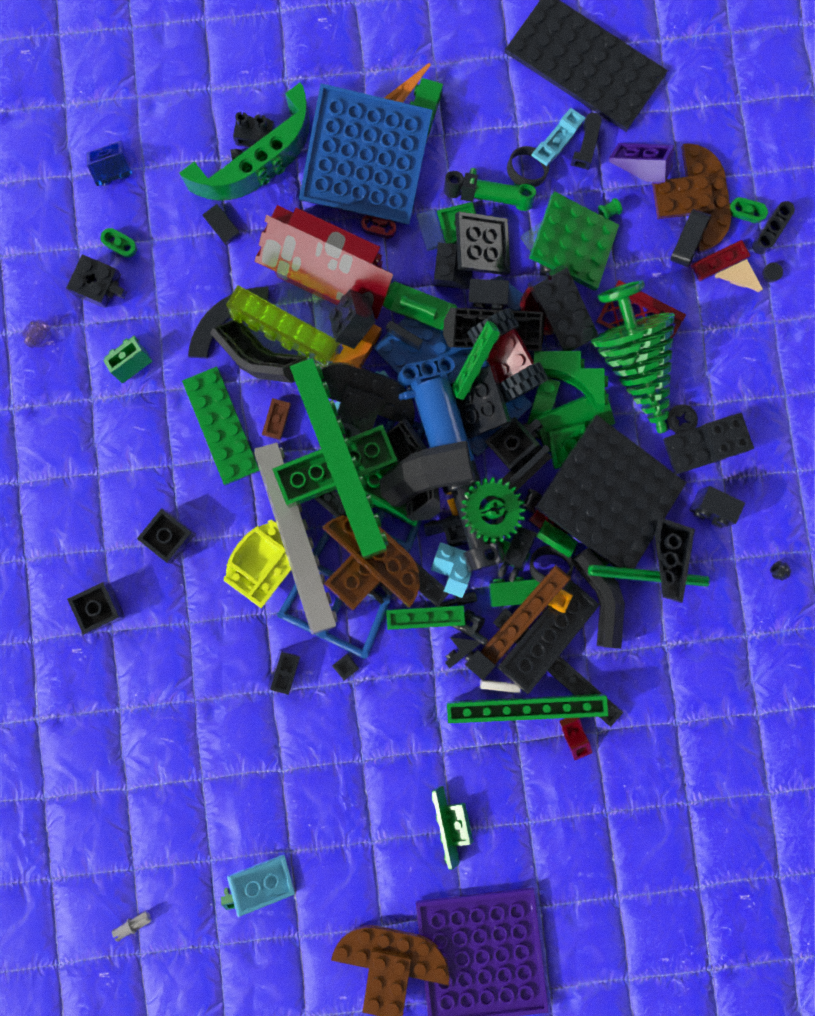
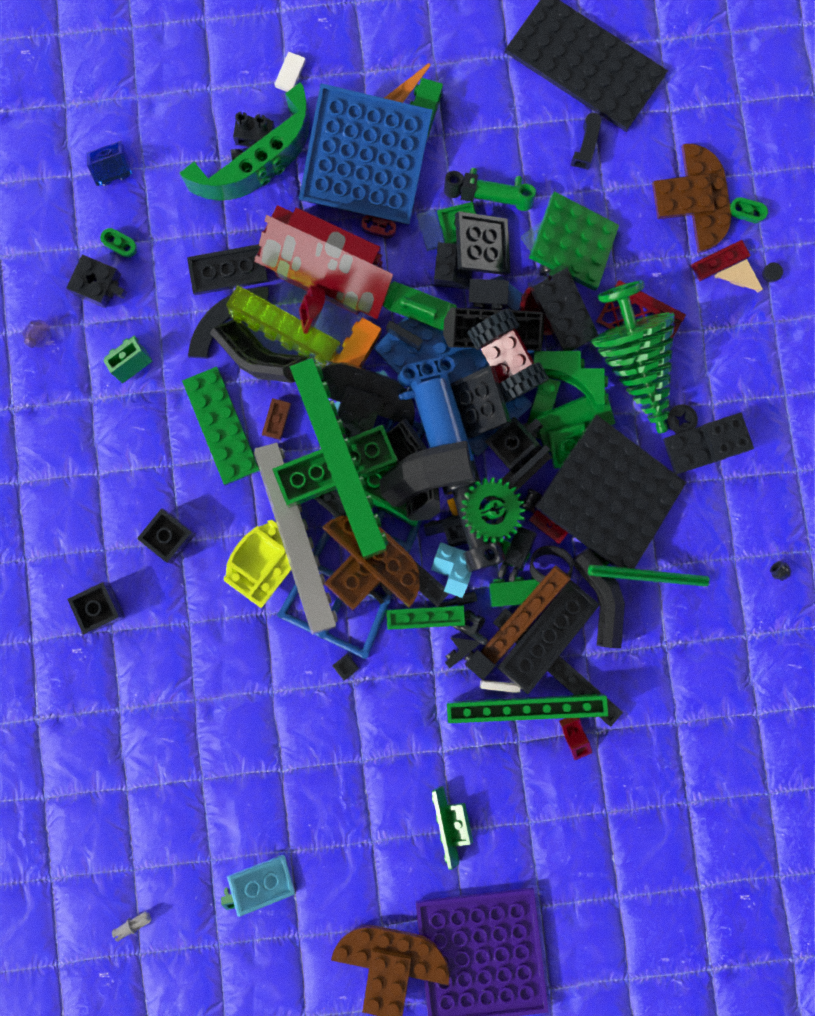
black tile [202,204,240,245] -> none
black hinge [268,650,300,695] -> none
black brick [329,289,376,349] -> none
green plate [452,321,500,400] -> none
black tyre [507,146,549,187] -> none
medium azure slope [531,108,585,166] -> none
green plate [536,520,578,558] -> none
light orange tile [548,589,573,613] -> none
green bush [598,198,623,220] -> none
dark purple slope [609,143,674,184] -> none
black wedge [655,517,695,603] -> none
black beam [670,209,711,267] -> none
black brick [689,486,745,528] -> none
black beam [752,201,795,254] -> none
none -> black plate [187,244,268,295]
none -> white tile [275,52,306,92]
none -> dark red slope [299,285,325,334]

